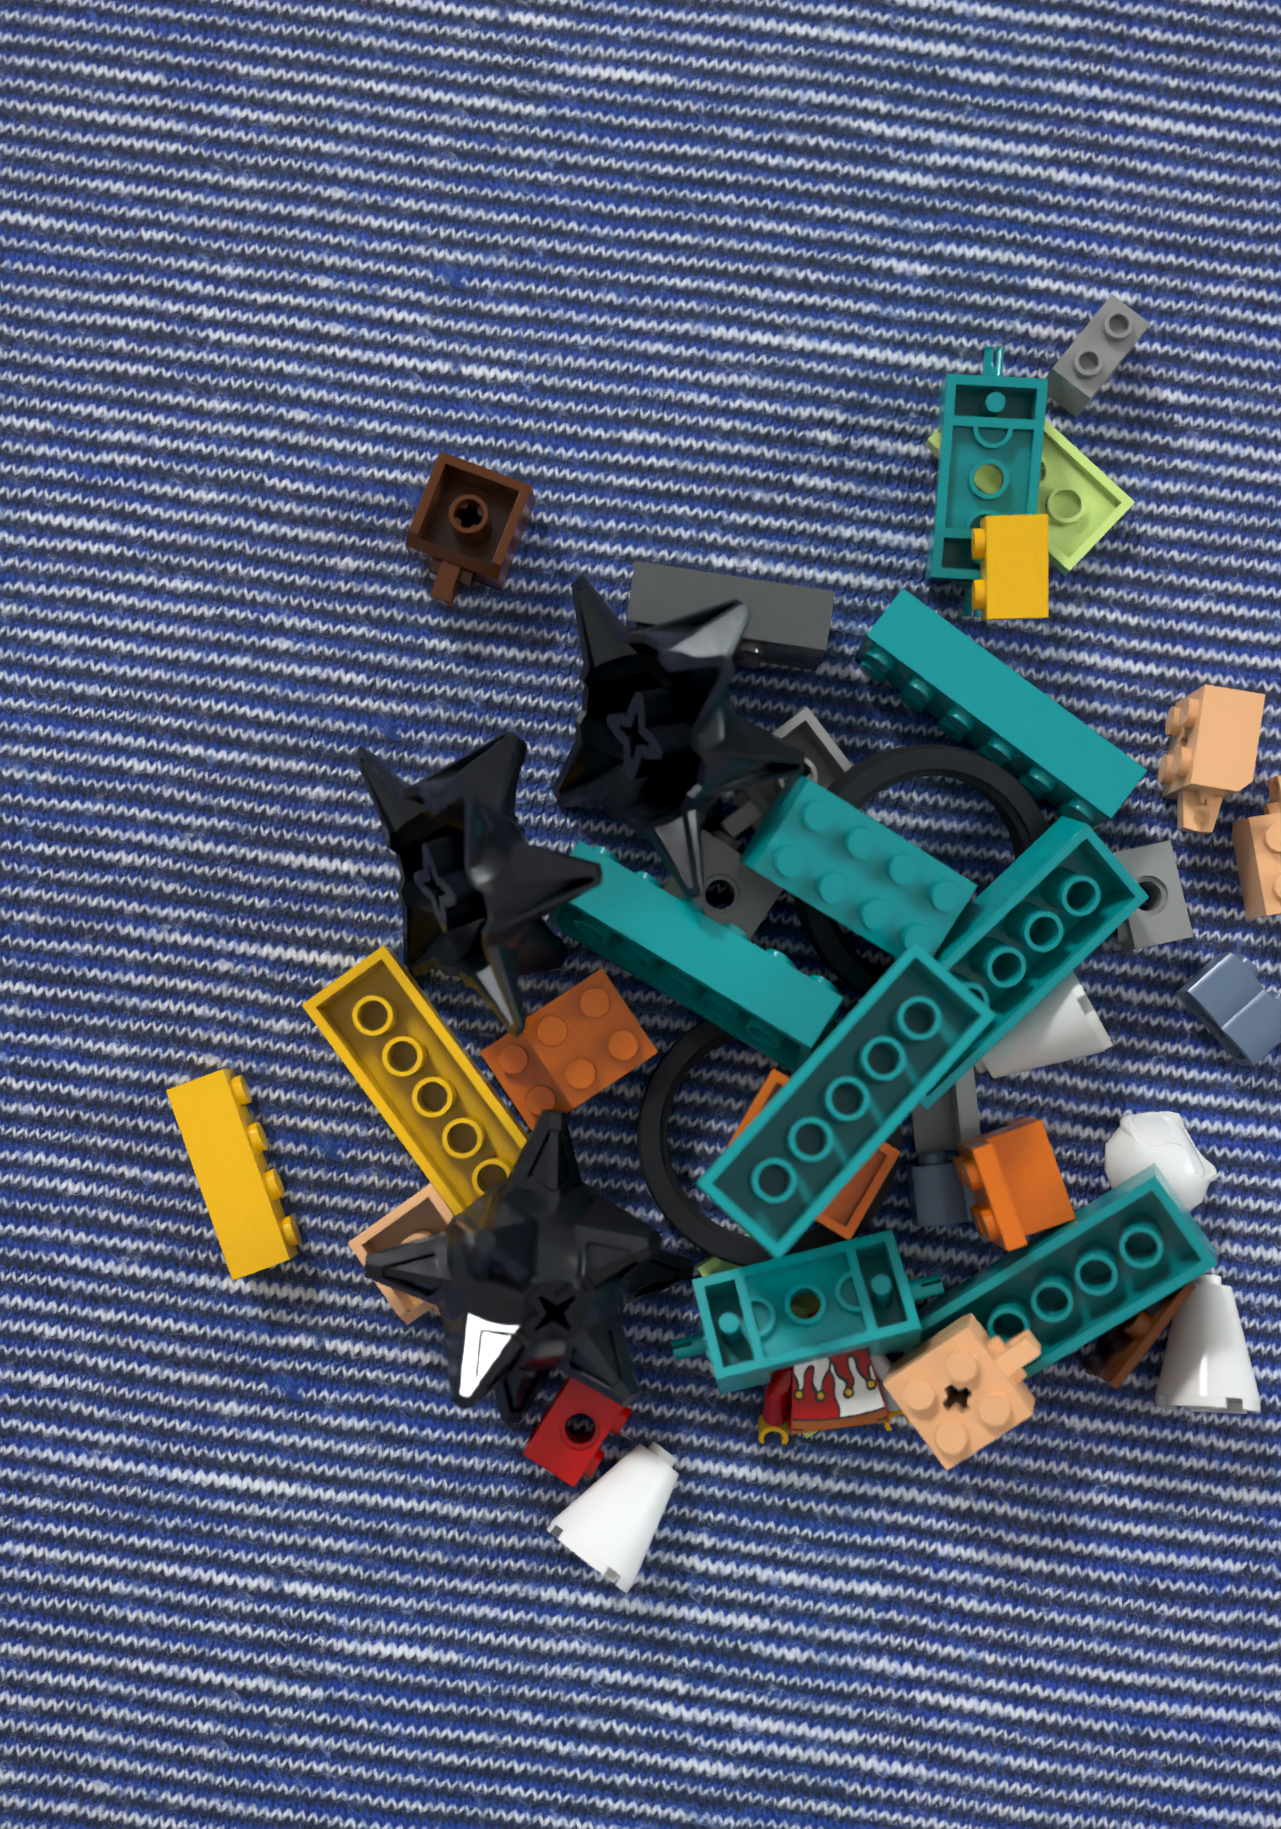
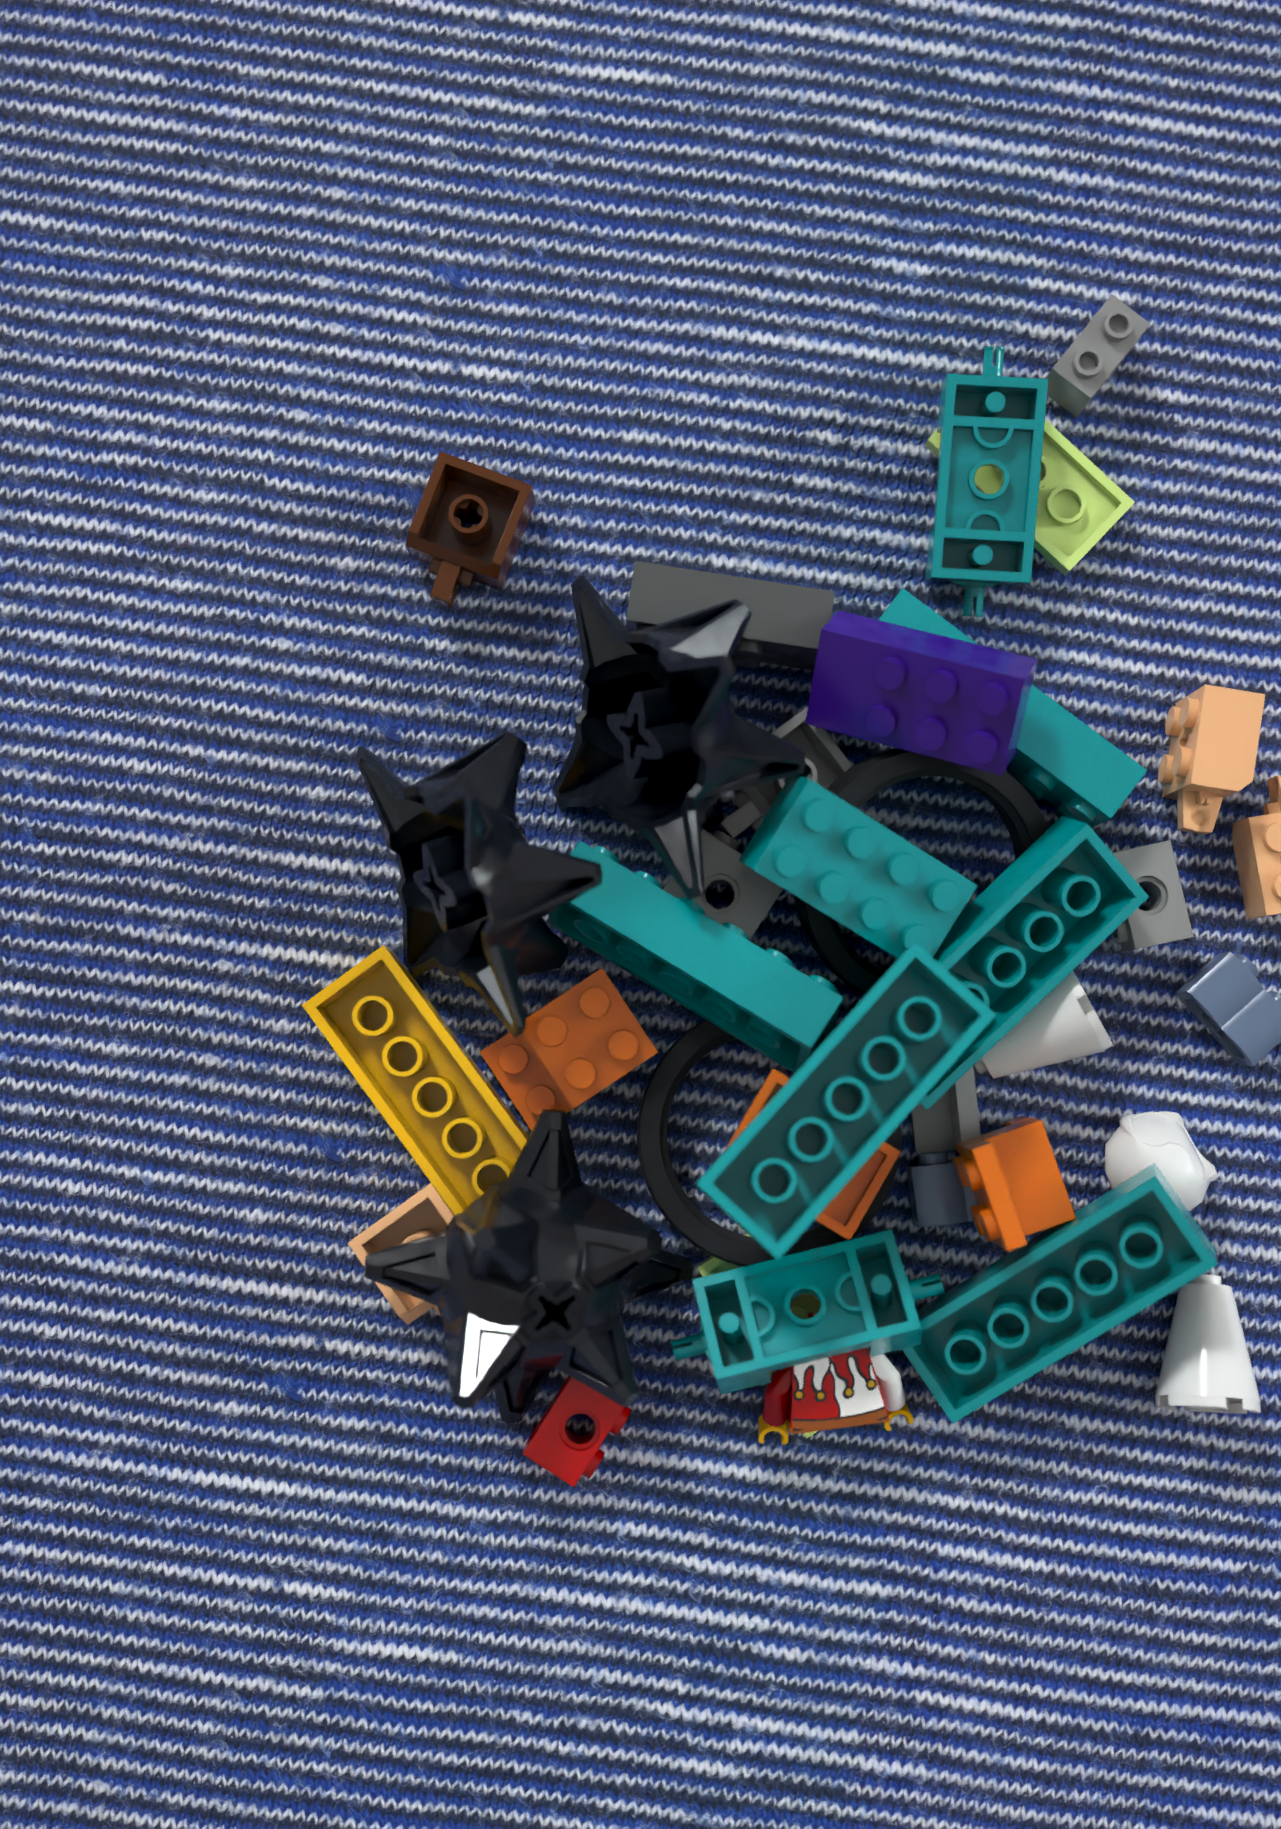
yellow brick [166,1069,301,1281] -> none
white cone [547,1442,679,1594] -> none
light nougat hinge [883,1313,1042,1471] -> none
yellow brick [971,514,1049,621] -> none
reddish brown container [1081,1282,1196,1390] -> none
none -> dark purple brick [805,611,1037,776]

